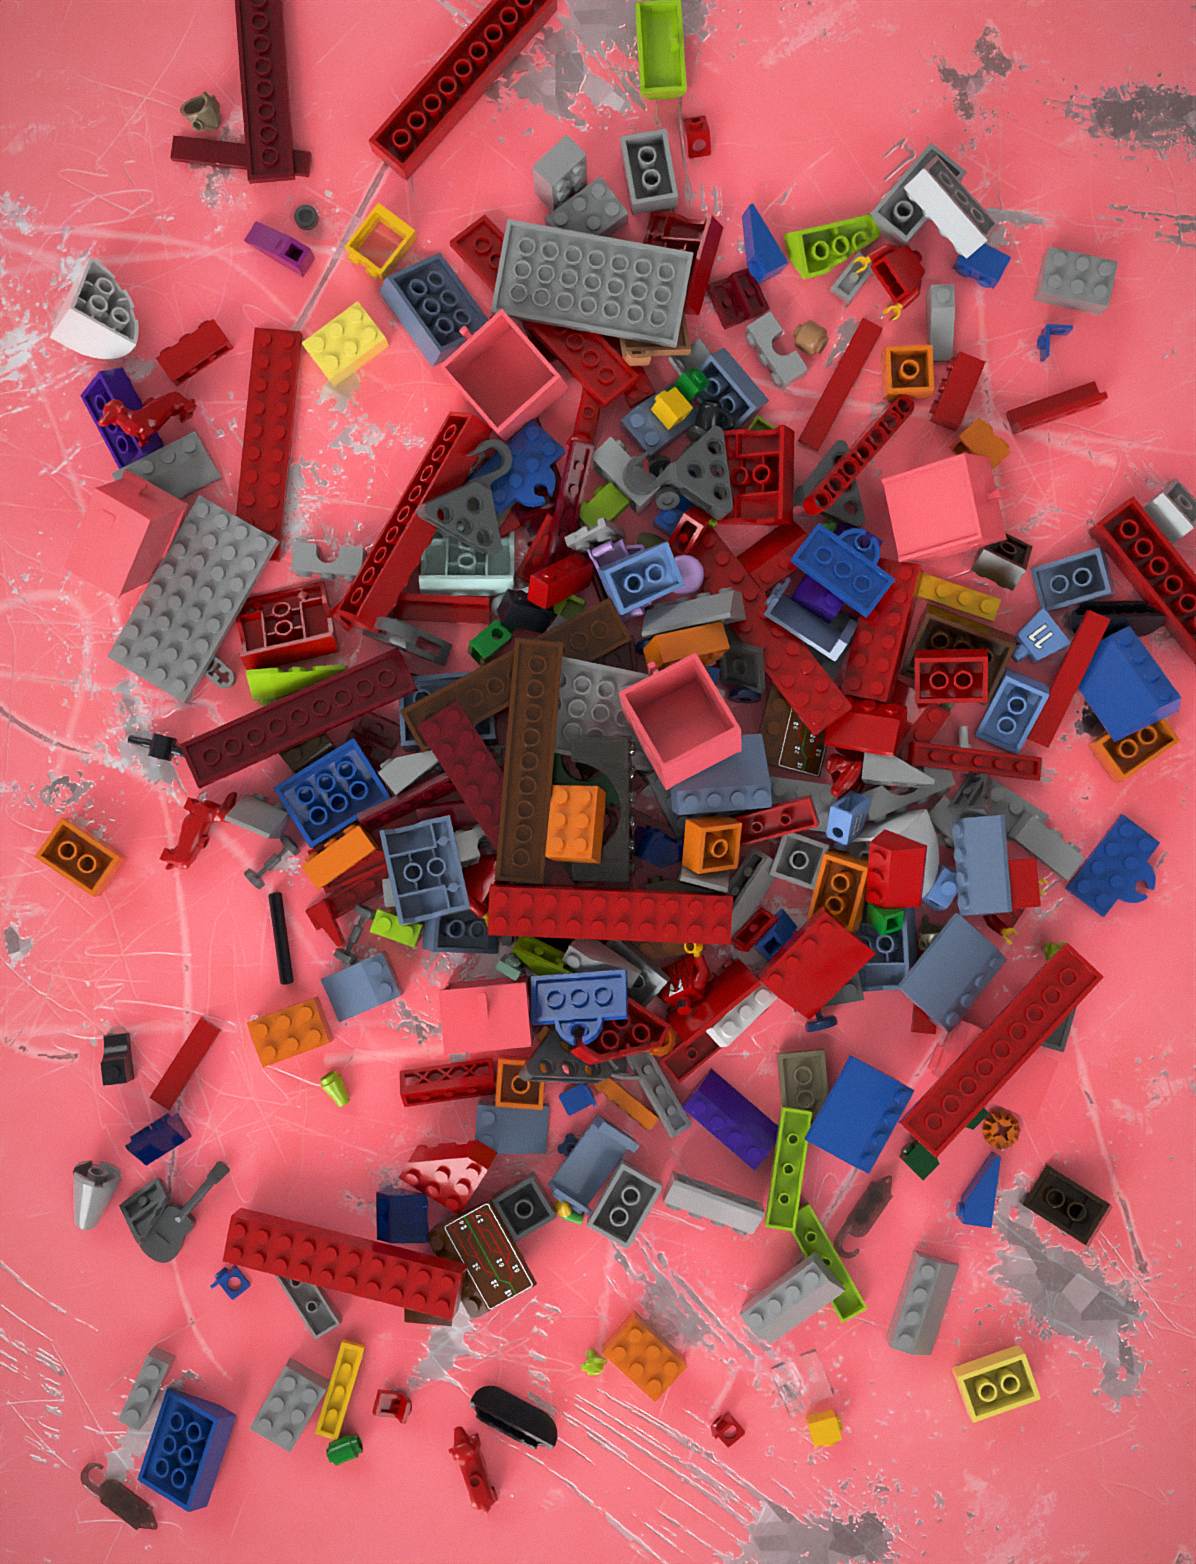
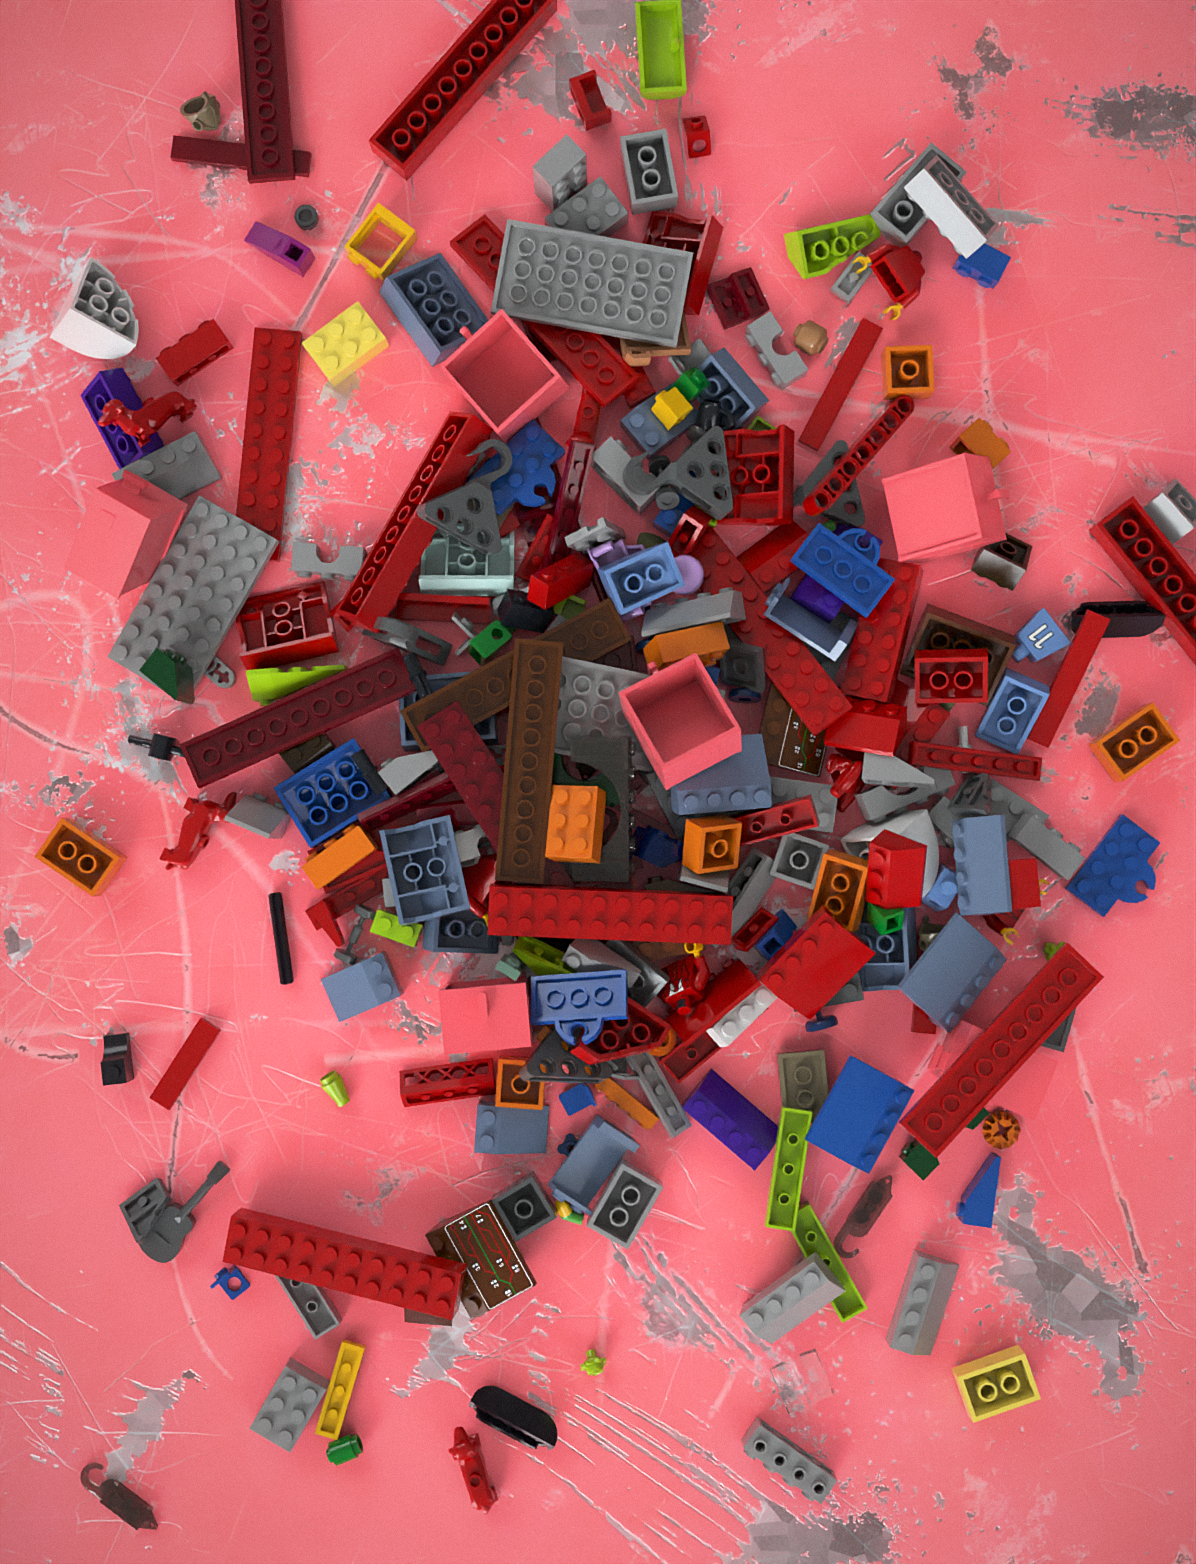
light grey cone [73,1160,121,1231] -> none
light grey arch [118,1347,176,1431] -> none
clear blue slope [125,1113,192,1166] -> none
blue slope [137,1388,237,1512] -> none
dark grey wheel [244,834,301,890] -> none
orange brick [247,996,334,1068] -> none
dark red slope [345,712,401,770] -> none
red bracket [372,1389,412,1424] -> none
clear blue slope [376,1188,429,1244] -> none
red brick [398,1140,498,1215] -> none
lime brick [578,482,630,528] -> none
orange brick [602,1310,687,1402] -> none
light grey slope [663,1171,765,1235] -> none
red bracket [710,1411,745,1448] -> none
blue slope [741,203,789,284] -> none
yellow brick [805,1409,844,1447] -> none
medium blue torso [826,790,872,851] -> none
yellow plate [918,573,1001,622] -> none
light grey slope [926,284,955,362] -> none
red brick [929,351,986,431] -> none
red fence [1006,381,1108,435] -> none
dark brown slope [1023,1165,1113,1247] -> none
sand blue slope [1030,547,1116,612] -> none
light grey brick [1033,247,1118,315] -> none
blue bracket [1037,324,1073,362] -> none
blue slope [1078,626,1182,742] -> none
none -> dark green slope [139,648,195,704]
none -> black axle [351,749,387,795]
none -> black axle [402,652,433,699]
none -> light grey bracket [451,612,478,656]
none -> red panel [569,70,612,131]
none -> light grey brick [741,1416,838,1504]

